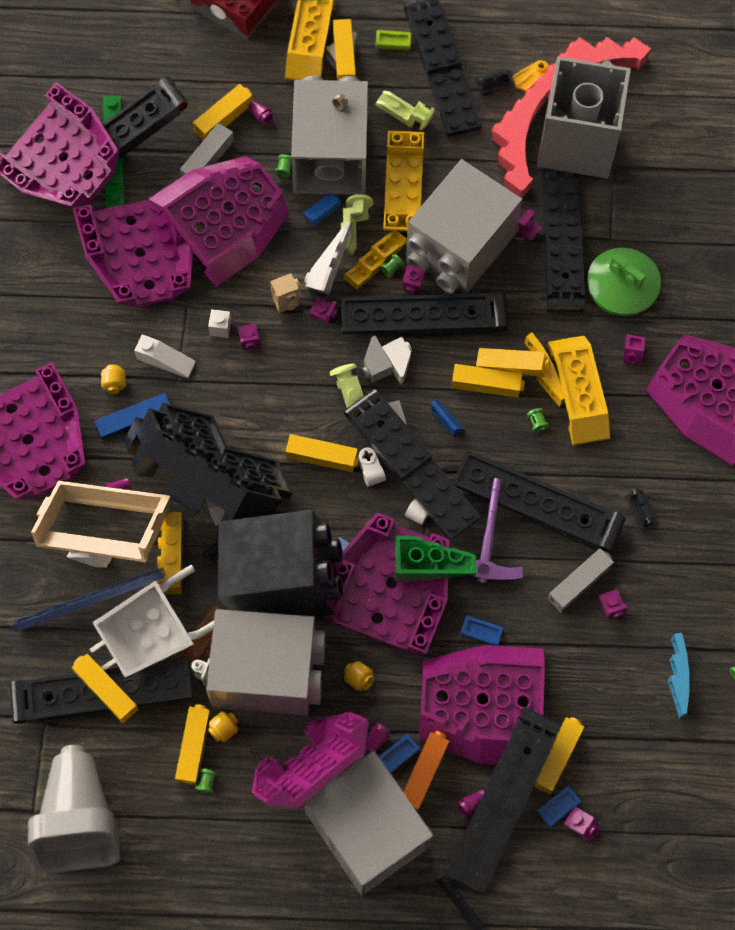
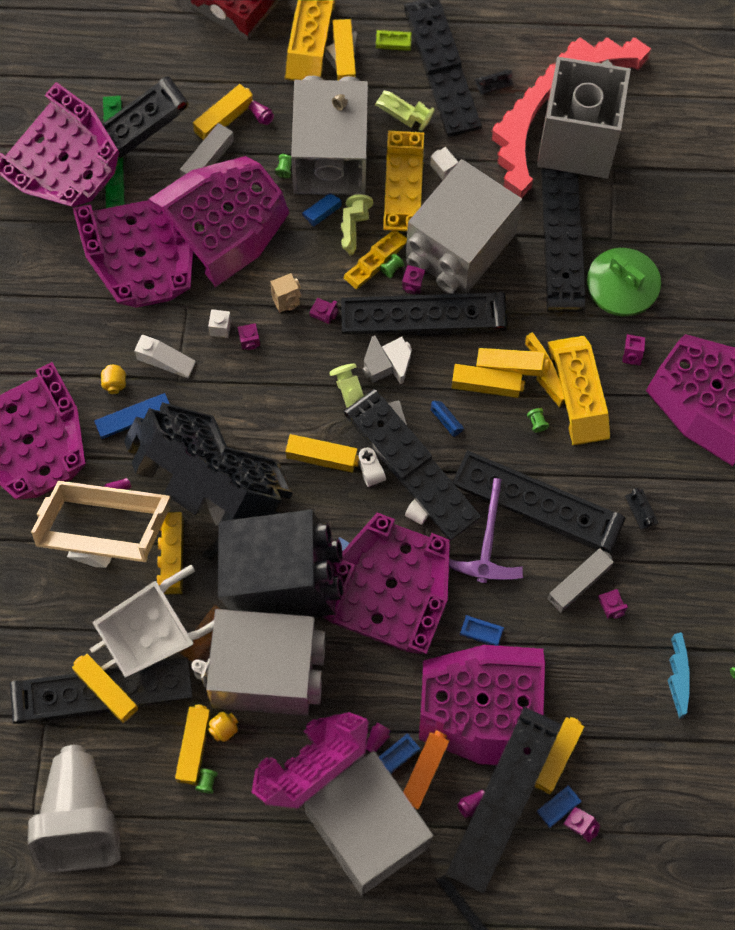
dark blue tile [12,567,166,632] -> none
white wedge [304,222,353,295] -> none
yellow head [344,661,374,691] -> none
green wedge [395,536,477,581] -> none
yellow piece [512,61,549,92] -> none
magenta bracket [517,209,541,241] -> none
none -> white brick [430,147,458,180]

